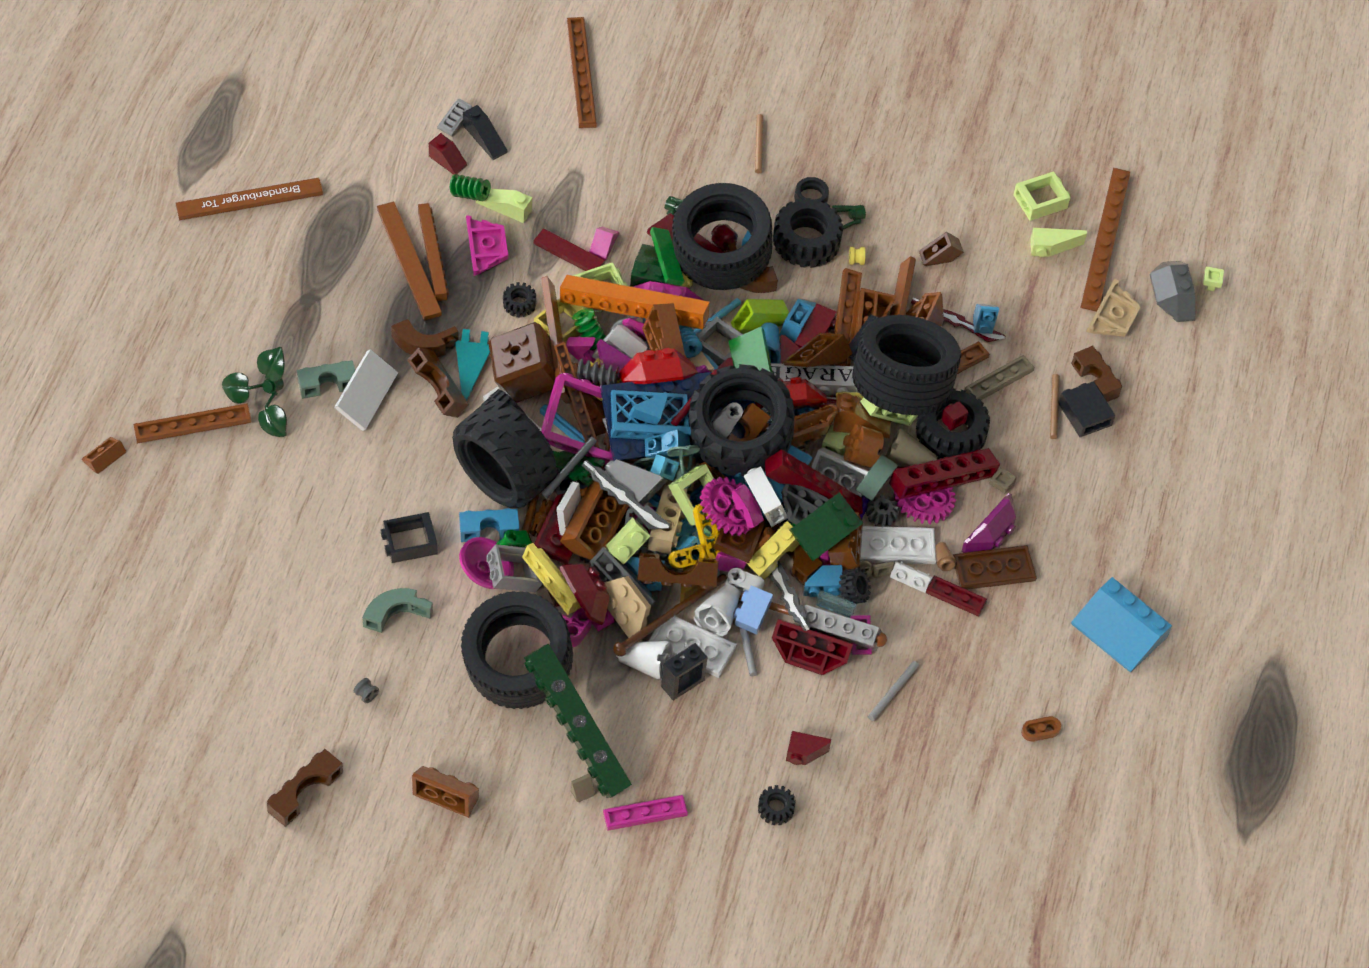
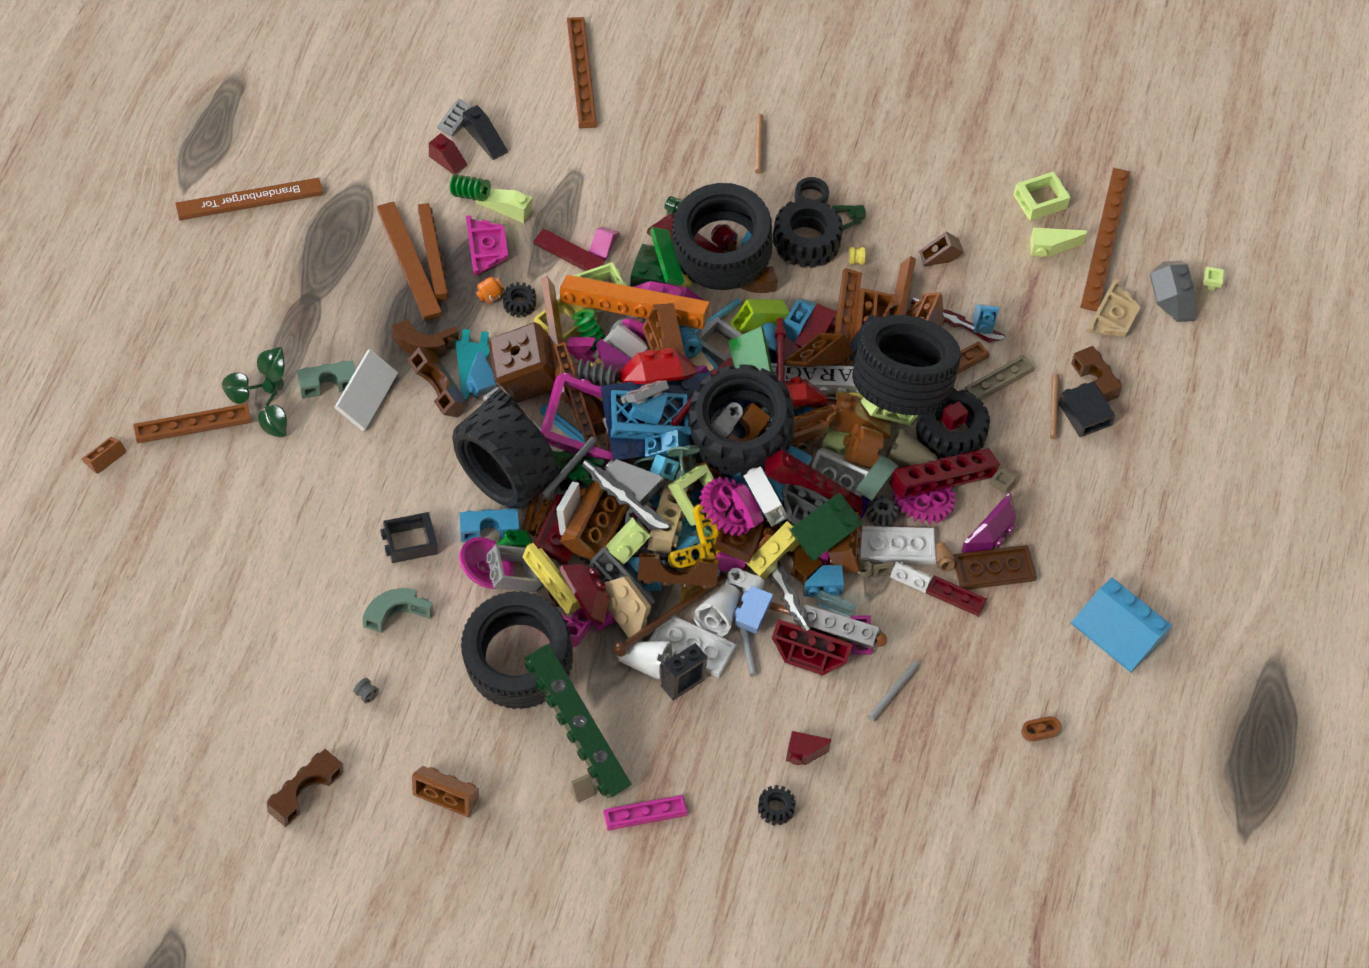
black tyre [839,568,871,605] -> none
none -> dark azure slope [466,351,497,398]
none -> orange head [476,277,504,304]
none -> light grey plate [621,381,669,404]
none -> dark red bar [775,318,786,384]

